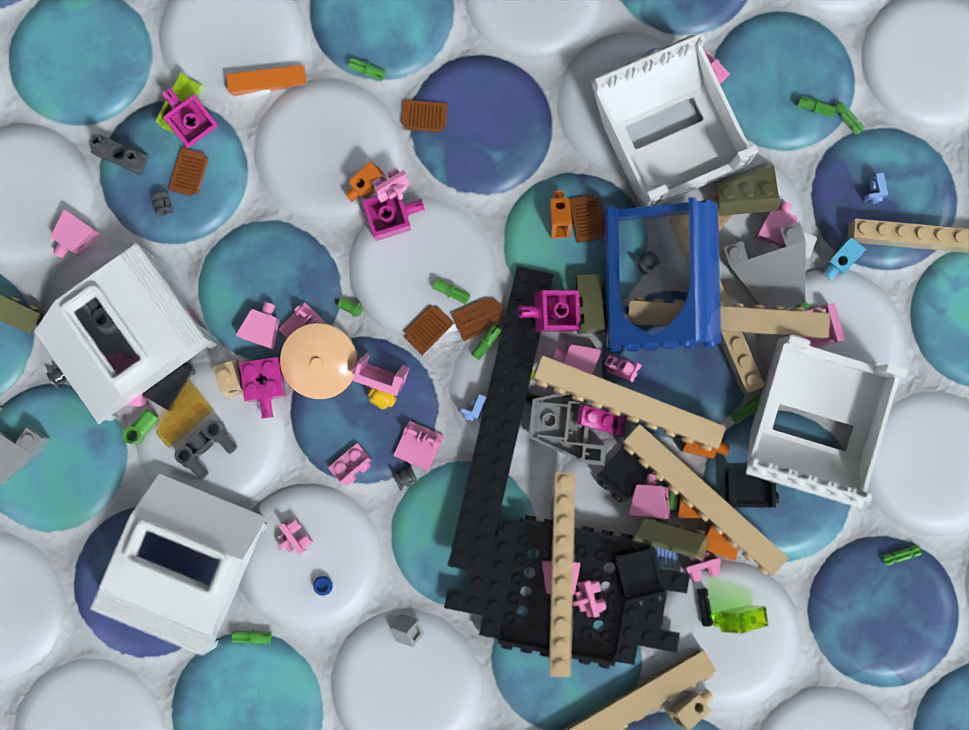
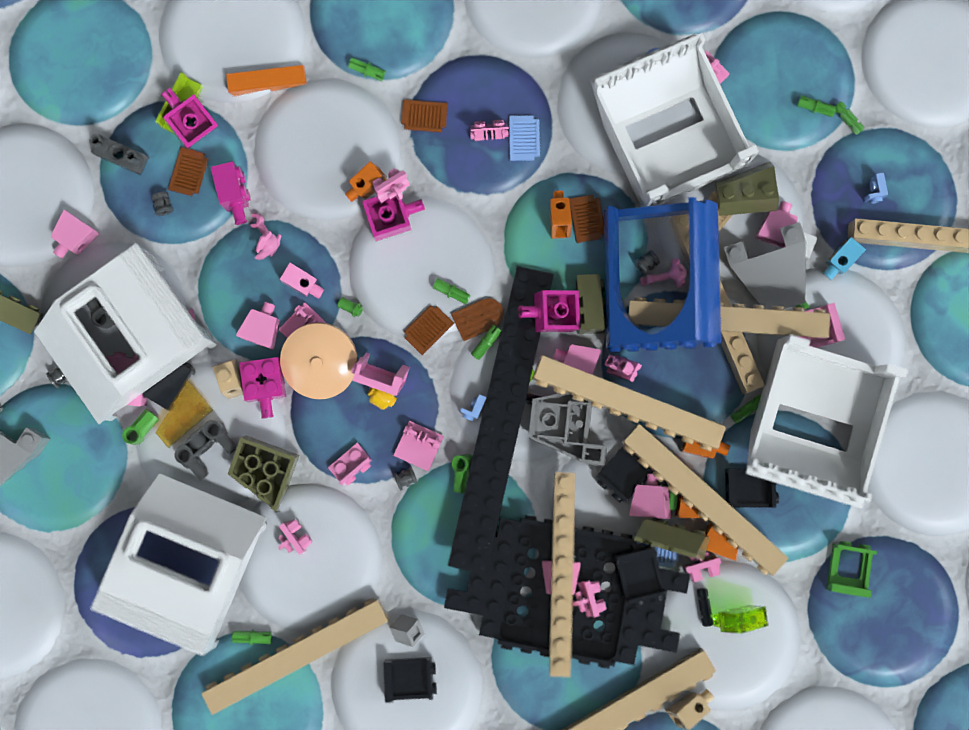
blue plate [313,576,333,596] -> none
dark pink plate [577,405,627,437] -> none
bright green axle [882,545,921,566] -> none
none -> tan brick [201,598,390,715]
none -> dark pink brick [211,161,251,225]
none -> olive wedge [228,435,300,512]
none -> bright pink piece [251,213,281,260]
none -> bright pink torso [280,263,325,299]
none -> black panel [383,657,437,703]
none -> bright green piece [452,454,473,493]
none -> bright pink hinge [470,120,509,141]
none -> light blue window [509,116,540,161]
none -> bright pink piece [640,259,687,288]
none -> bright green window [826,541,877,598]

